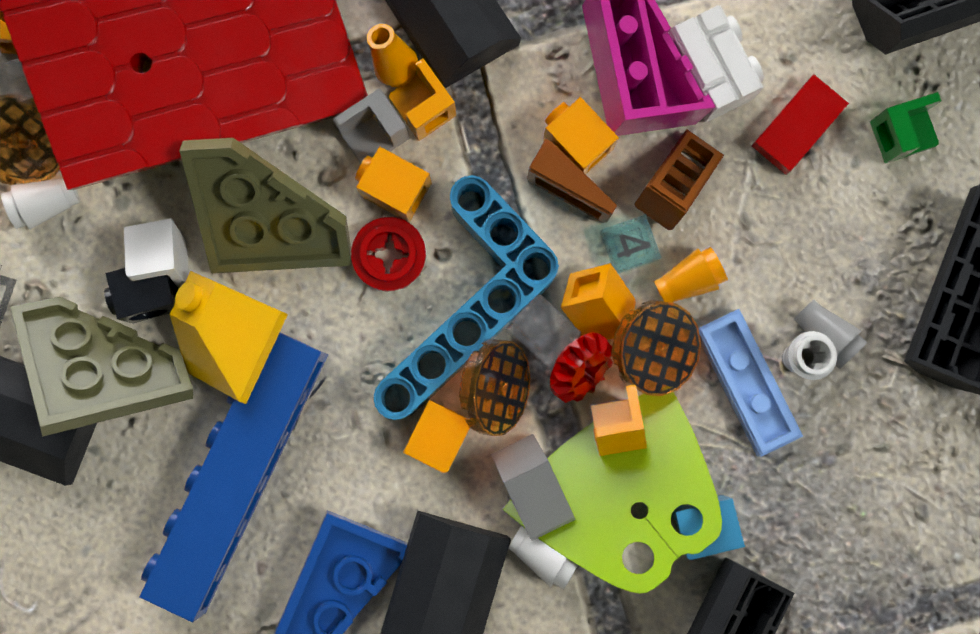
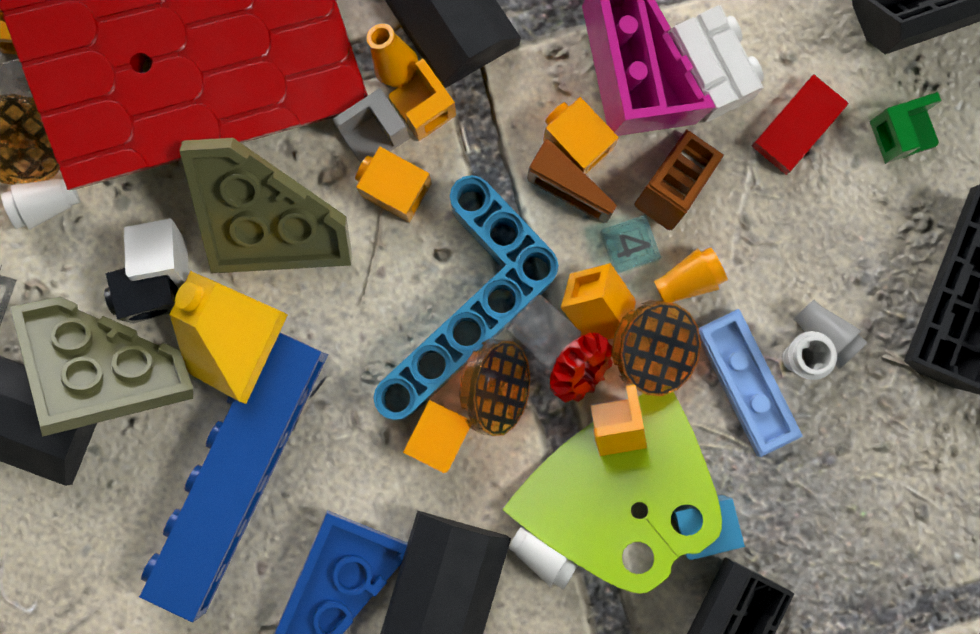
red gear [351,217,427,292] -> none
light grey slope [491,434,575,541] -> none

